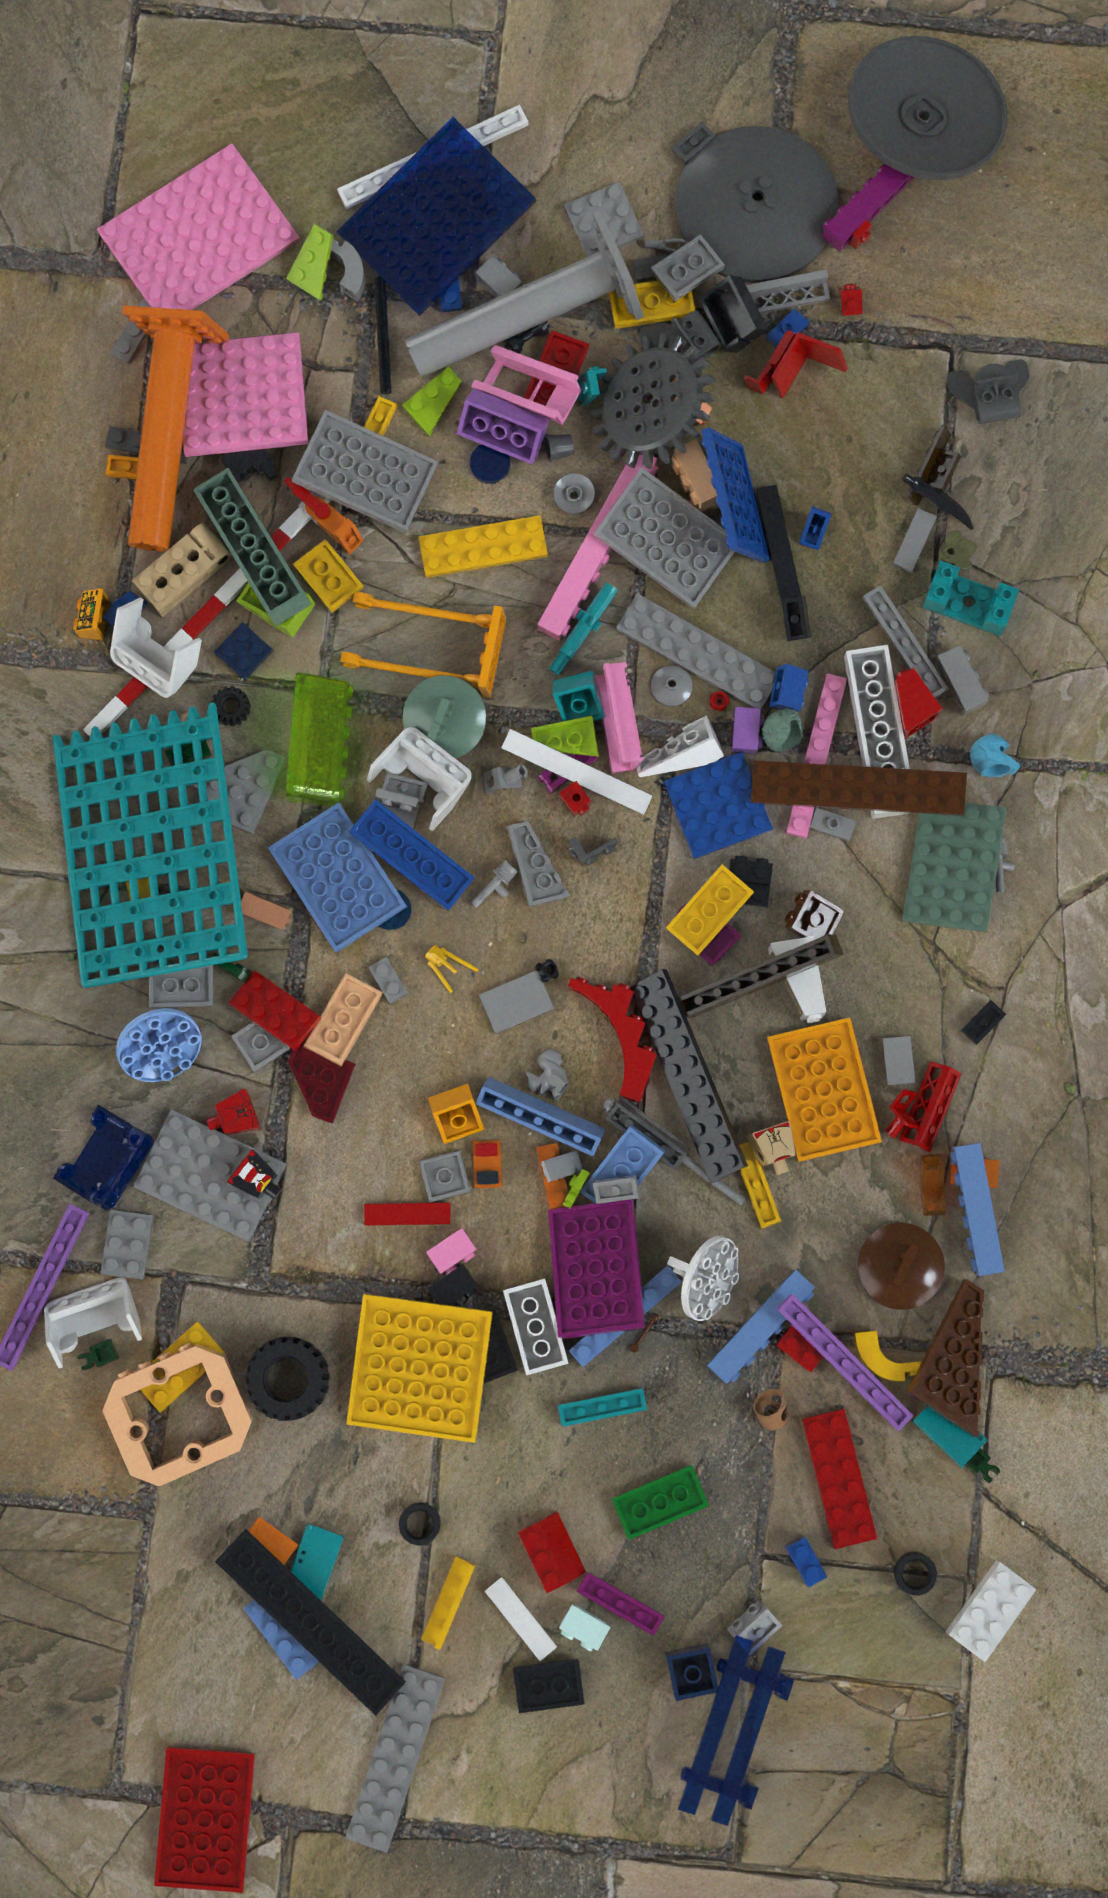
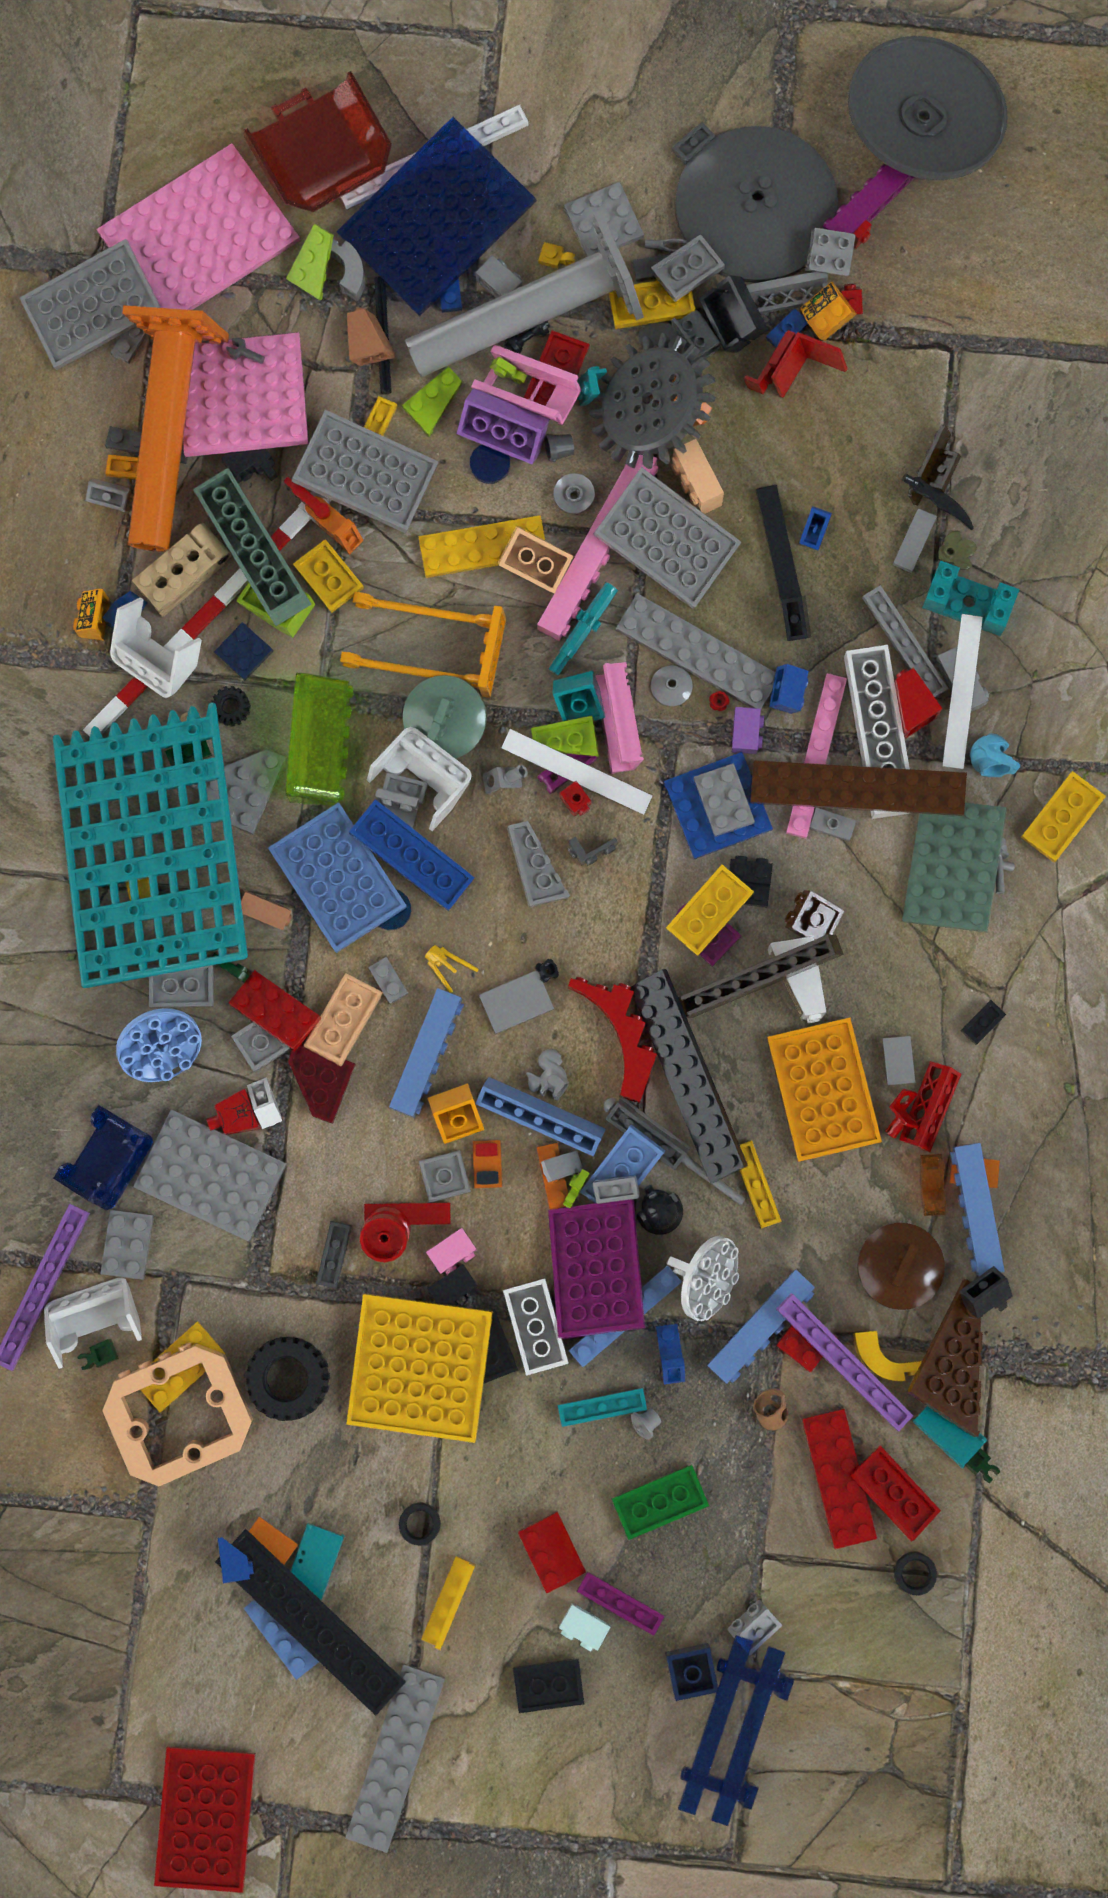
torso [227,1149,282,1199] -> none
light grey piece [471,860,518,908] -> none
white tile [485,1577,557,1661] -> none
reddish brown hinge [630,1313,659,1353] -> none
white wedge [636,715,724,777] -> none
blue plate [701,427,771,563] -> none
tan torso [746,1121,795,1175] -> none
sand green hair [762,708,803,752] -> none
blue brick [785,1536,827,1588] -> none
dark grey piece [946,359,1030,424] -> none
white brick [946,1560,1037,1662] -> none
none -> light grey plate [20,239,161,370]
none -> light grey slope [85,479,132,512]
none -> blue slope [218,1537,254,1583]
none -> dark grey bar [226,338,264,364]
none -> clear red windscreen [244,71,392,213]
none -> white slope [247,1077,282,1129]
none -> dark grey tile [316,1221,352,1289]
none -> nougat slope [347,308,395,366]
none -> red wheel [360,1207,411,1262]
none -> medium blue brick [389,988,464,1118]
none -> lime plate [490,357,527,385]
none -> light nougat brick [498,526,573,594]
none -> yellow plate [538,242,576,269]
none -> light grey piece [631,1408,661,1440]
none -> black helmet [637,1185,683,1235]
none -> blue bracket [656,1324,685,1385]
none -> light grey plate [694,763,755,837]
none -> light orange slope [800,282,857,341]
none -> light grey bracket [805,228,855,276]
none -> red plate [850,1445,941,1542]
none -> white sticker [942,614,983,769]
none -> black hinge [960,1266,1013,1319]
none -> yellow plate [1021,771,1106,863]

